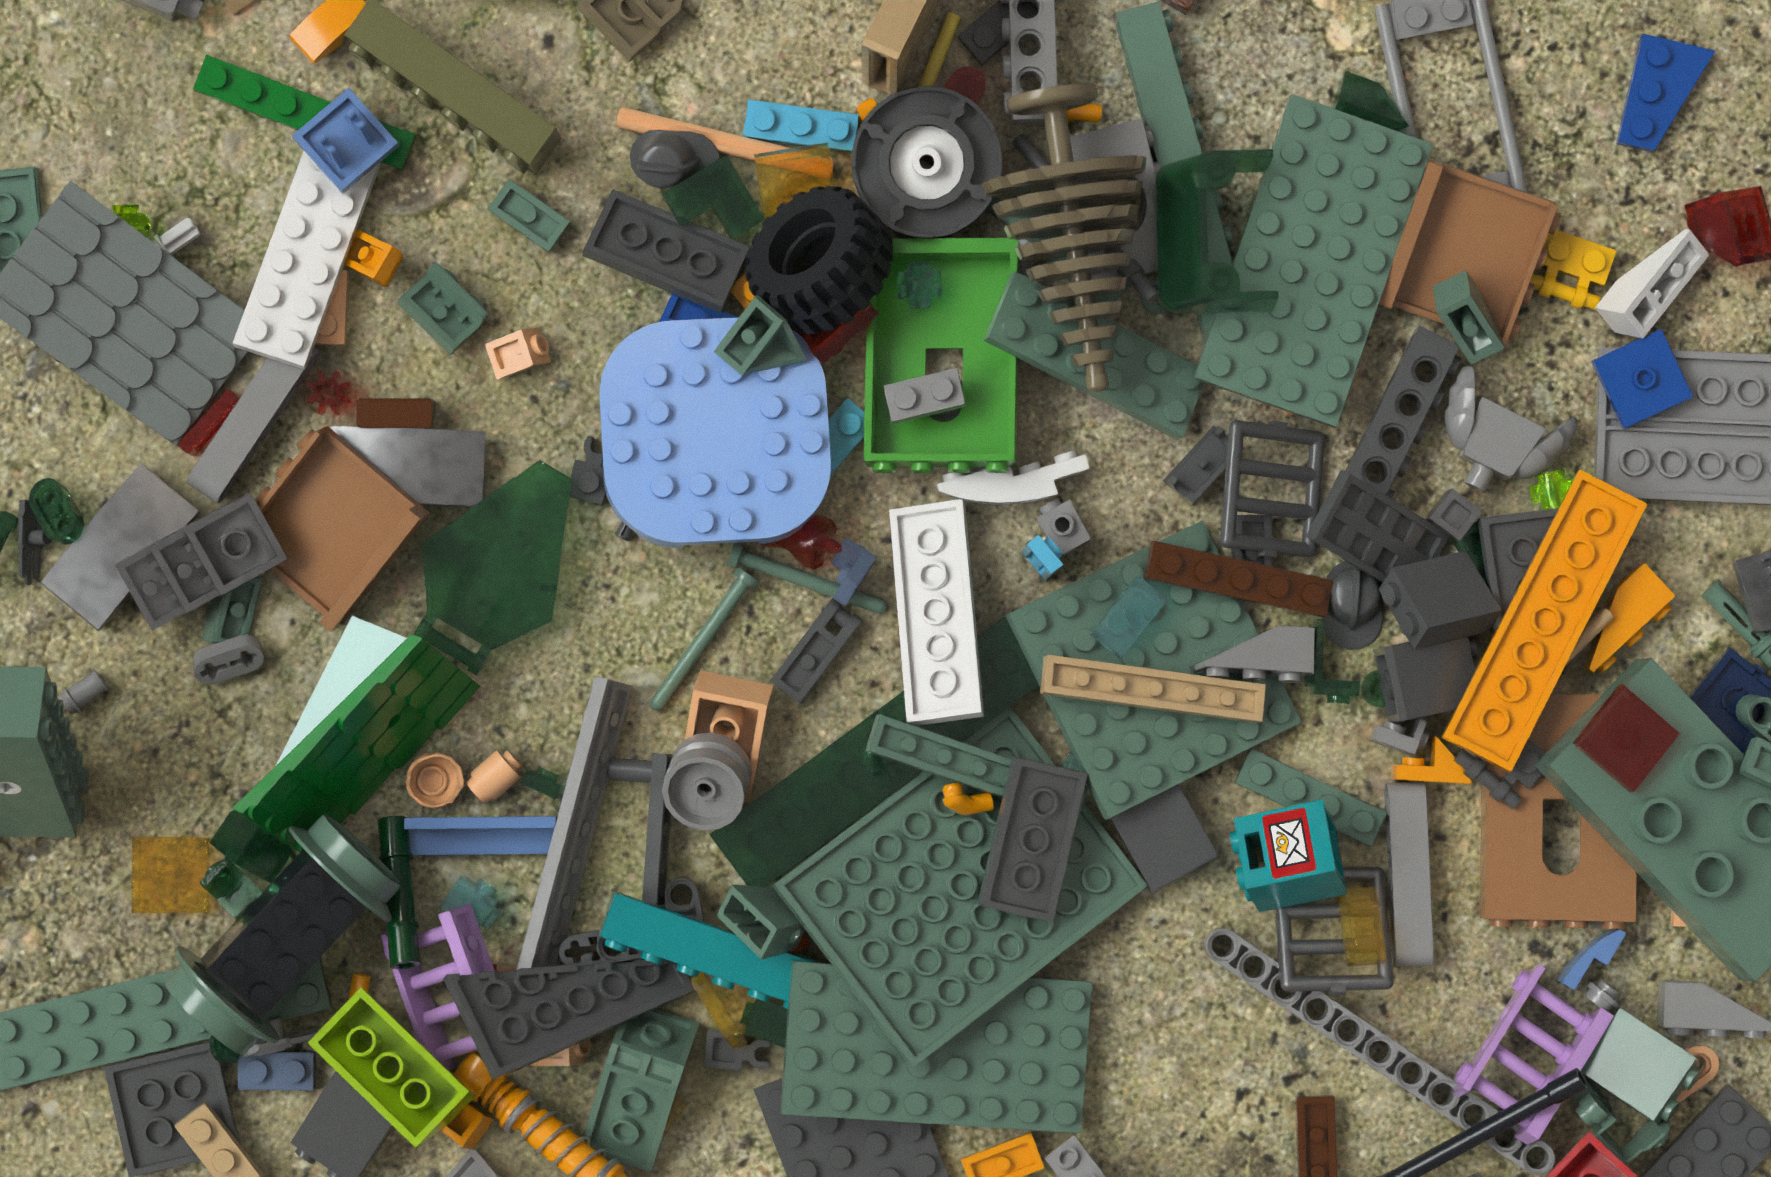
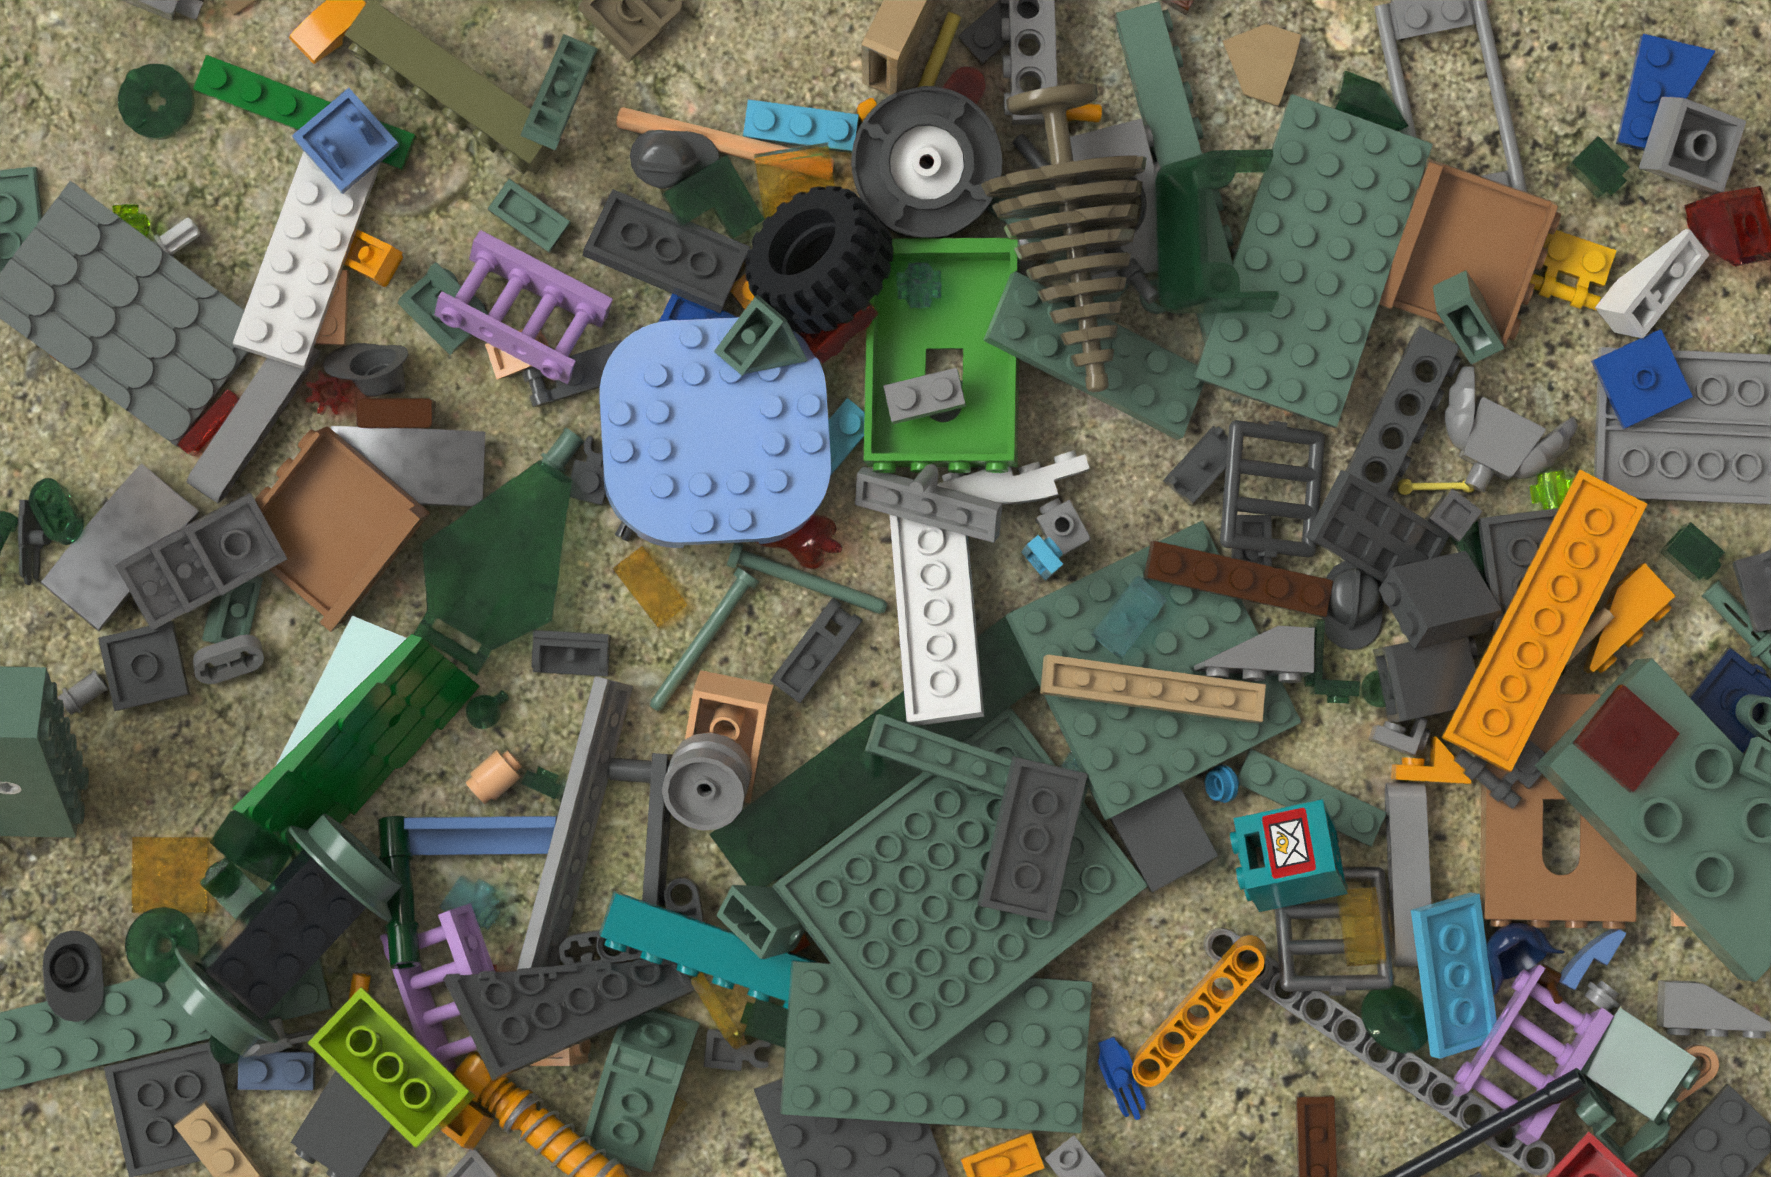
light nougat hair [405,751,464,809] -> none
sand blue bracket [831,538,877,606] -> none
light orange arm [942,783,994,815] -> none
none -> dark grey piece [42,930,104,1022]
none -> dark grey plate [98,621,190,711]
none -> clear green plate [118,64,195,140]
none -> clear green dish [125,907,200,983]
none -> dark grey piece [323,343,409,397]
none -> lavender fence [434,230,613,384]
none -> clear green piece [466,690,509,729]
none -> sand green plate [520,34,598,151]
none -> dark grey plate [522,340,622,407]
none -> dark grey hinge [531,630,611,676]
none -> sand green pin [539,427,585,477]
none -> clear yellow tile [612,546,688,628]
none -> light grey plate [855,464,1002,543]
none -> blue piece [1098,1036,1146,1120]
none -> light orange beam [1132,935,1267,1087]
none -> dark azure plate [1205,765,1239,803]
none -> tan slope [1223,24,1301,106]
none -> clear green dish [1361,985,1428,1053]
none -> light yellow hinge [1397,479,1475,495]
none -> medium azure plate [1411,892,1497,1059]
none -> dark blue hair [1487,923,1565,995]
none -> reddish brown hand [1537,963,1563,1004]
none -> clear green brick [1566,136,1630,199]
none -> light grey brick [1639,97,1746,193]
none -> clear green brick [1659,522,1725,582]

